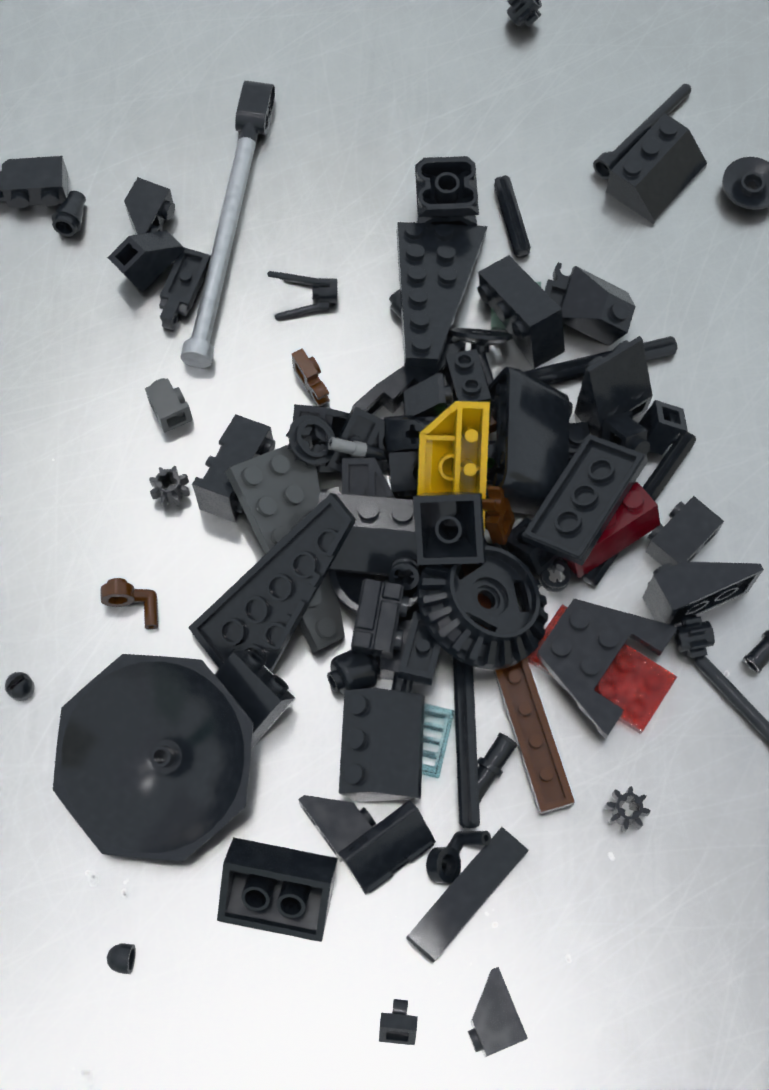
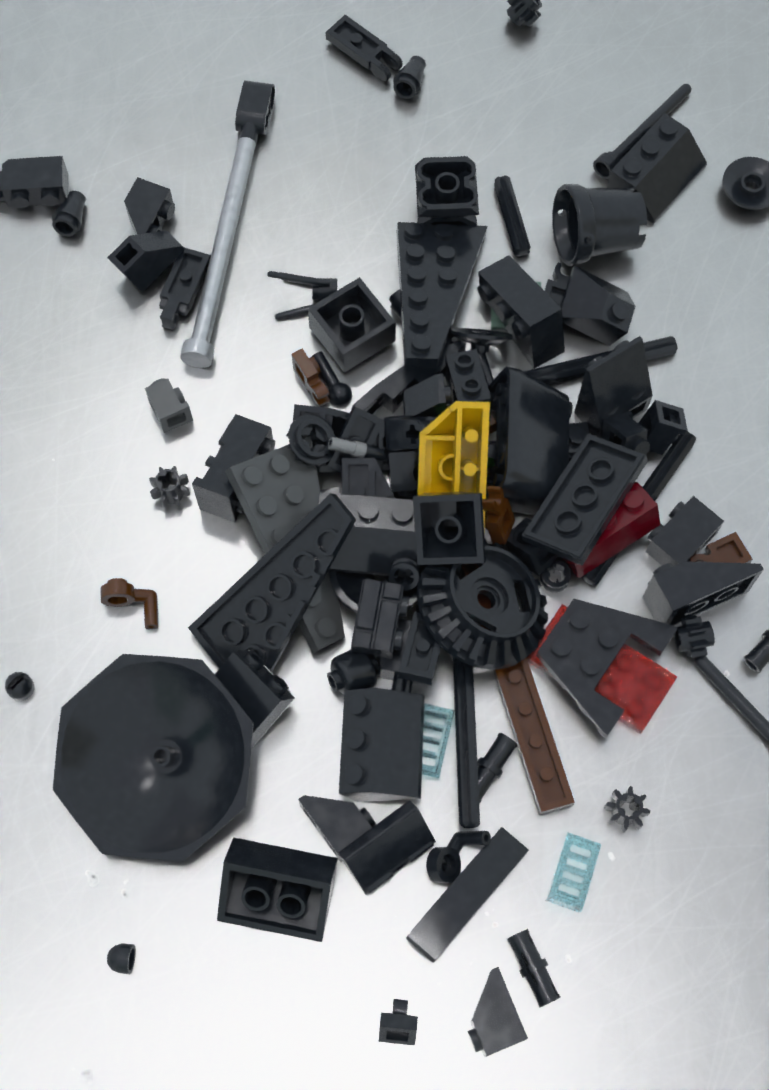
none -> black brick [308,277,396,373]
none -> black bar [313,351,352,407]
none -> black hinge [325,15,403,82]
none -> black cone [393,56,426,99]
none -> black pin [507,929,561,1008]
none -> clear light blue slope [546,832,601,913]
none -> black piece [552,184,647,266]
none -> reddish brown plate [689,532,753,563]

